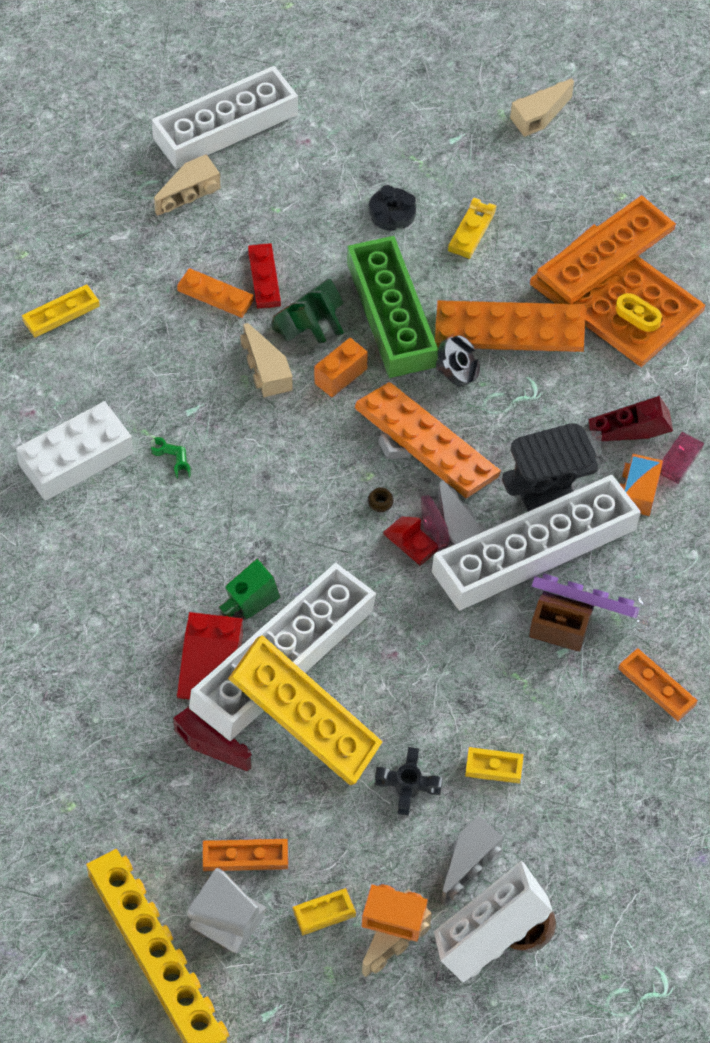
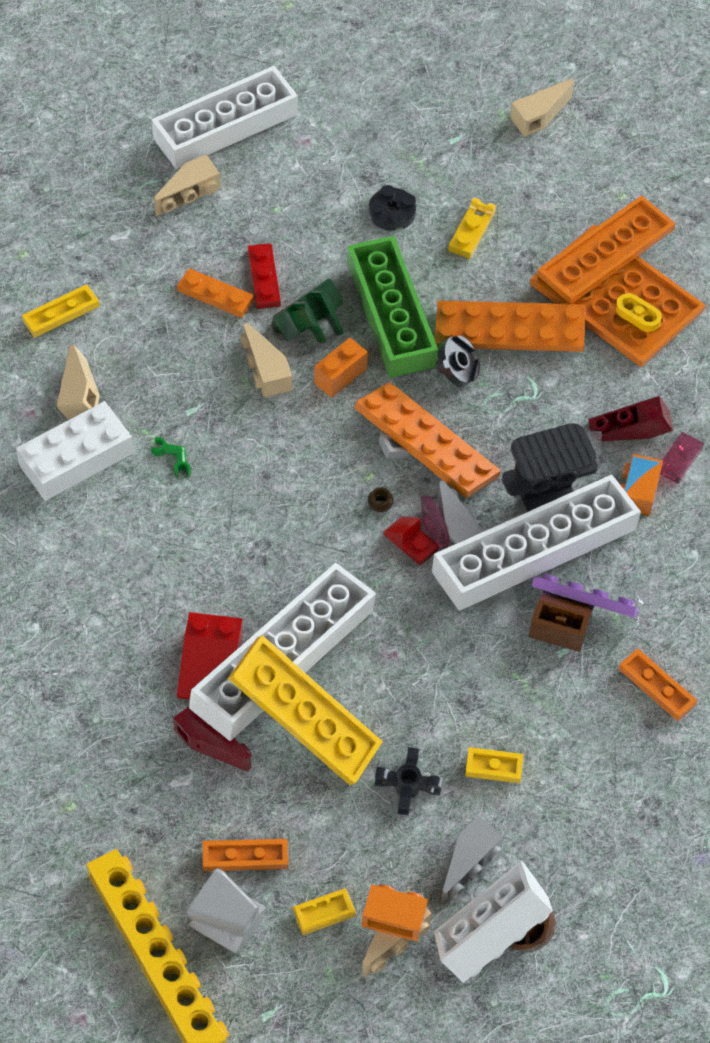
green torso [218,558,281,619] -> none
none -> tan slope [57,345,100,420]

